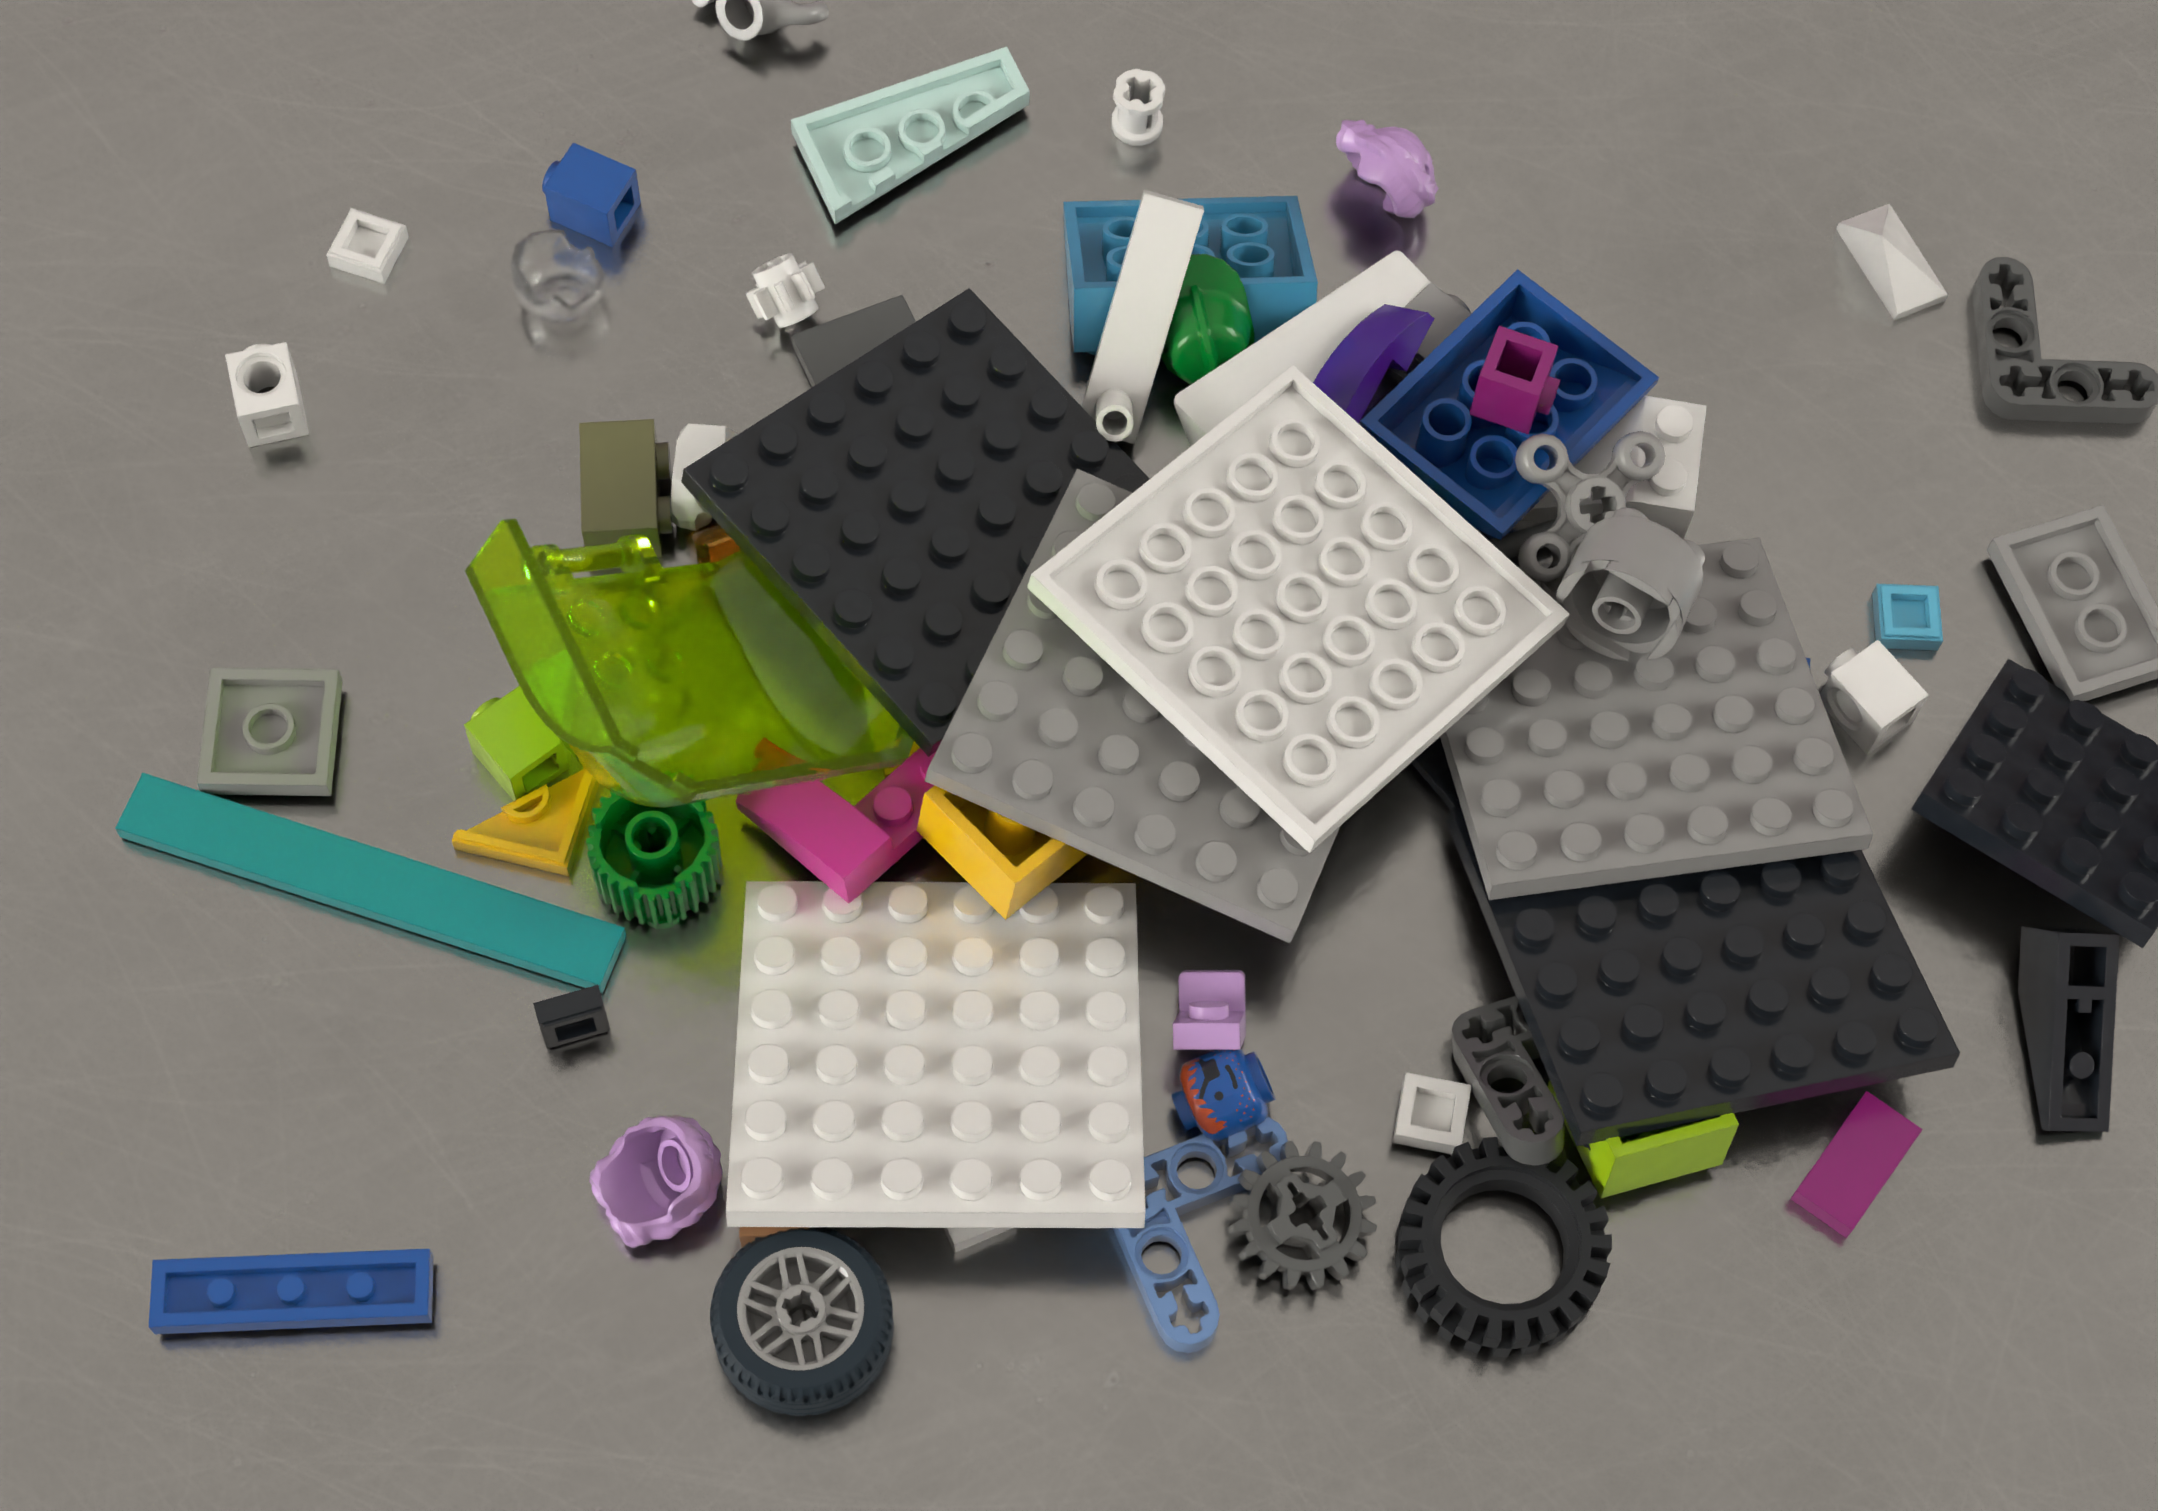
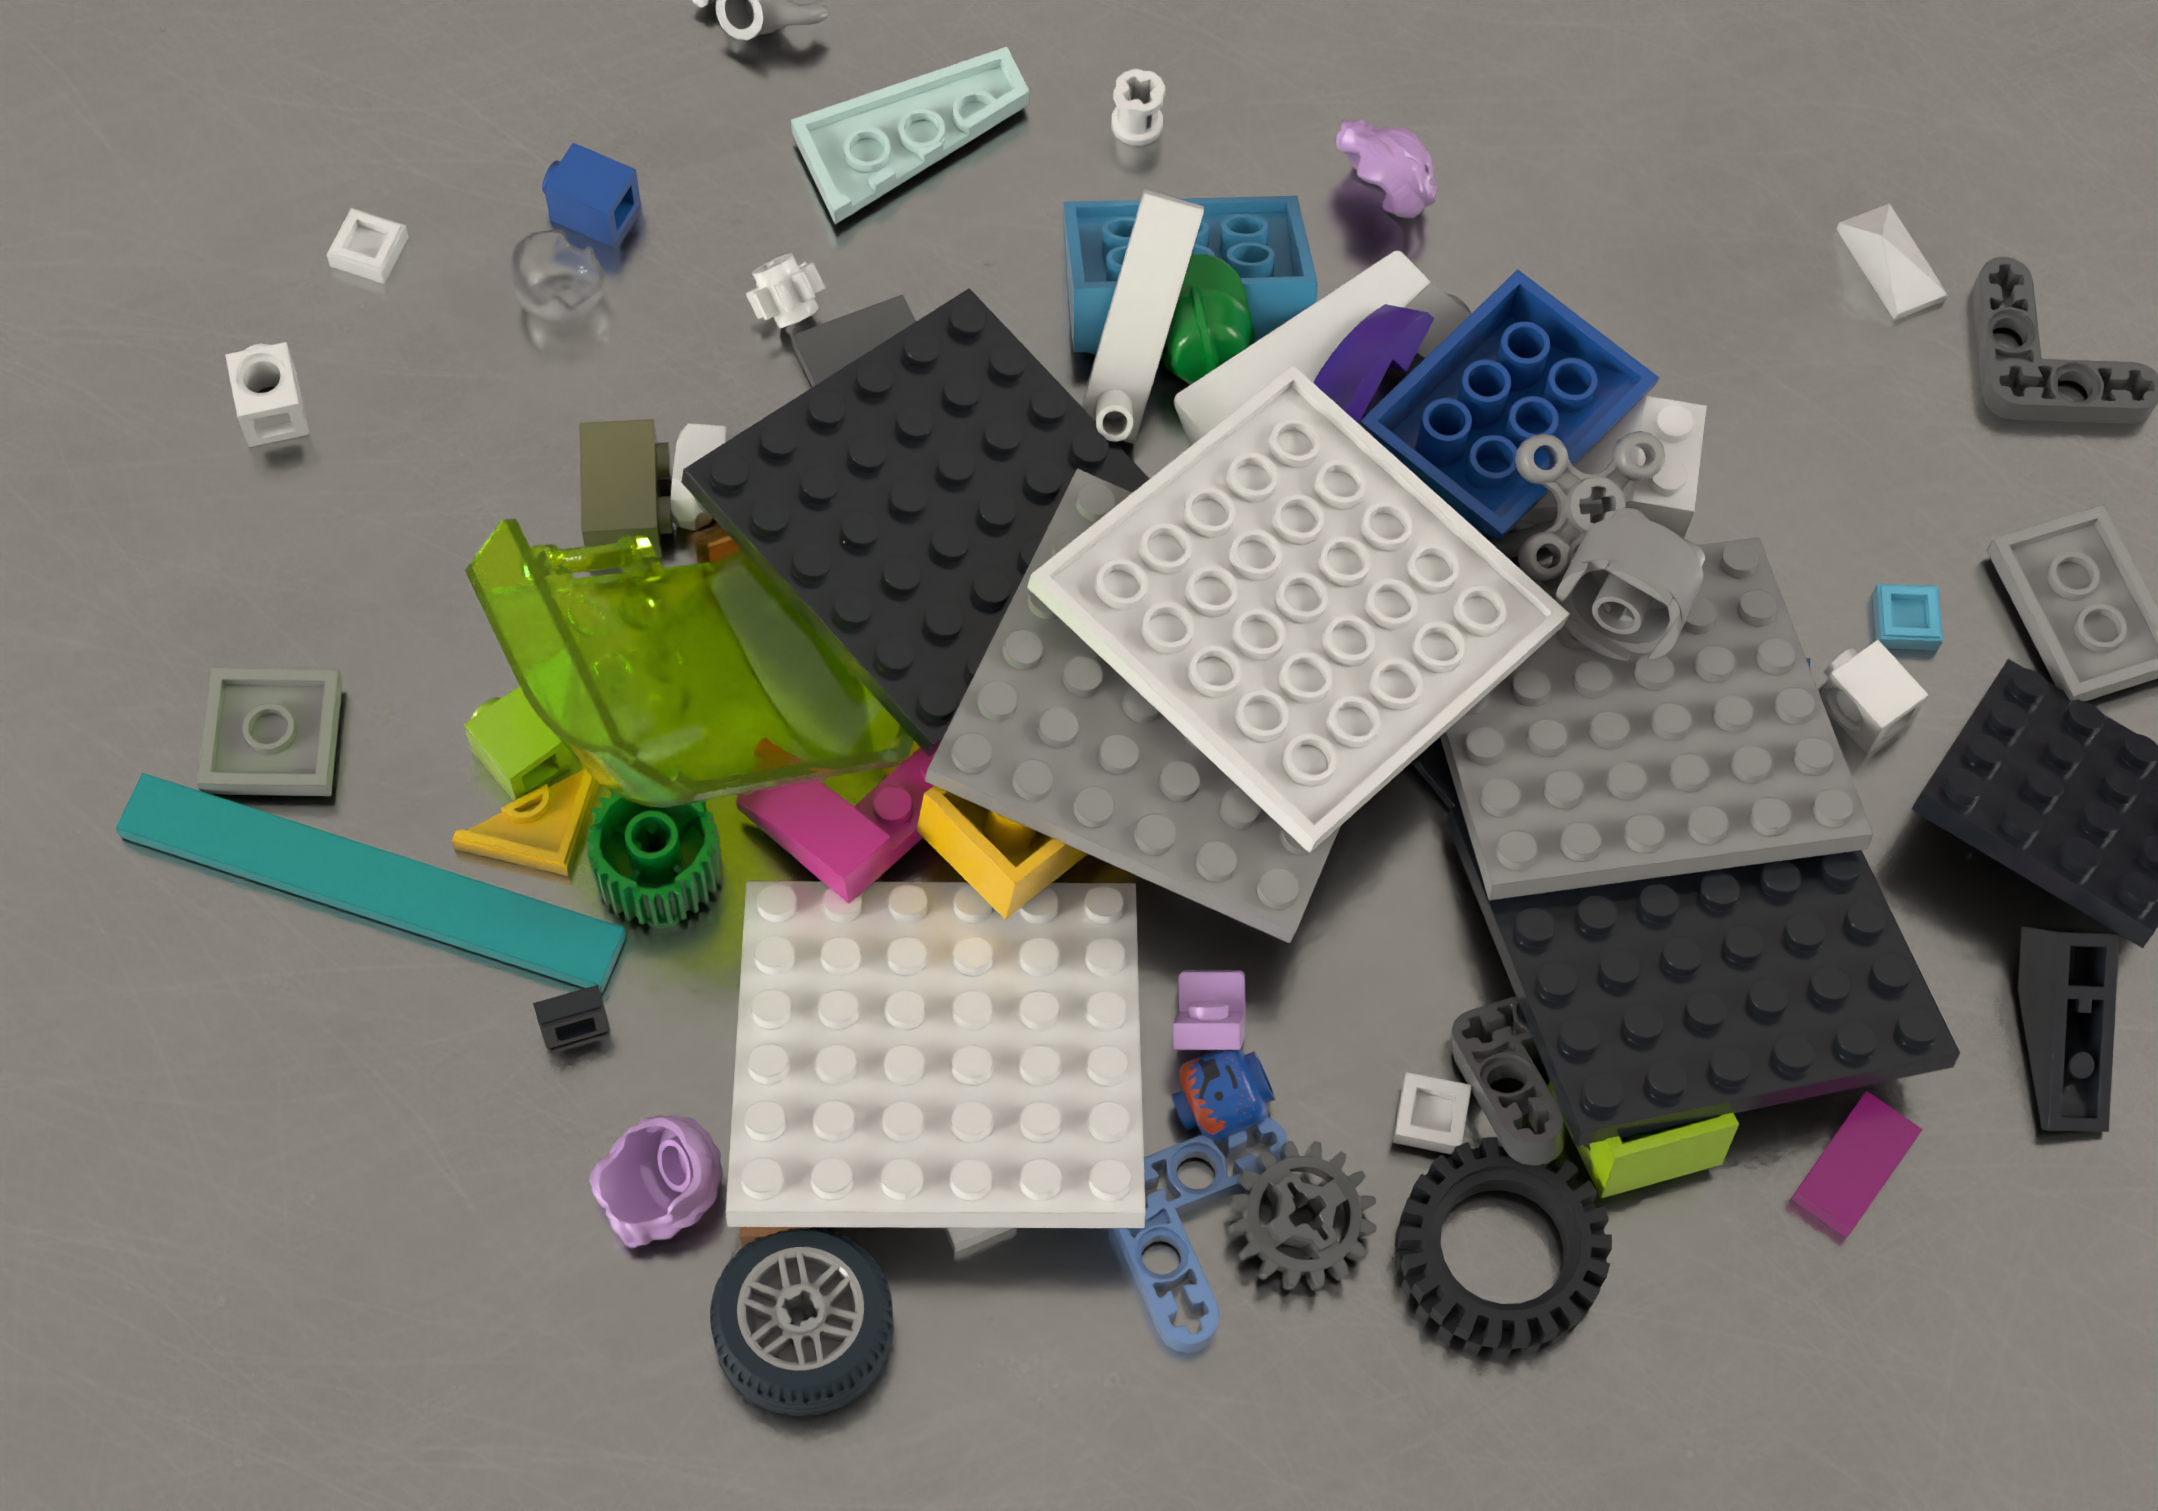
blue plate [149,1249,434,1334] -> none
magenta brick [1470,326,1561,434] -> none

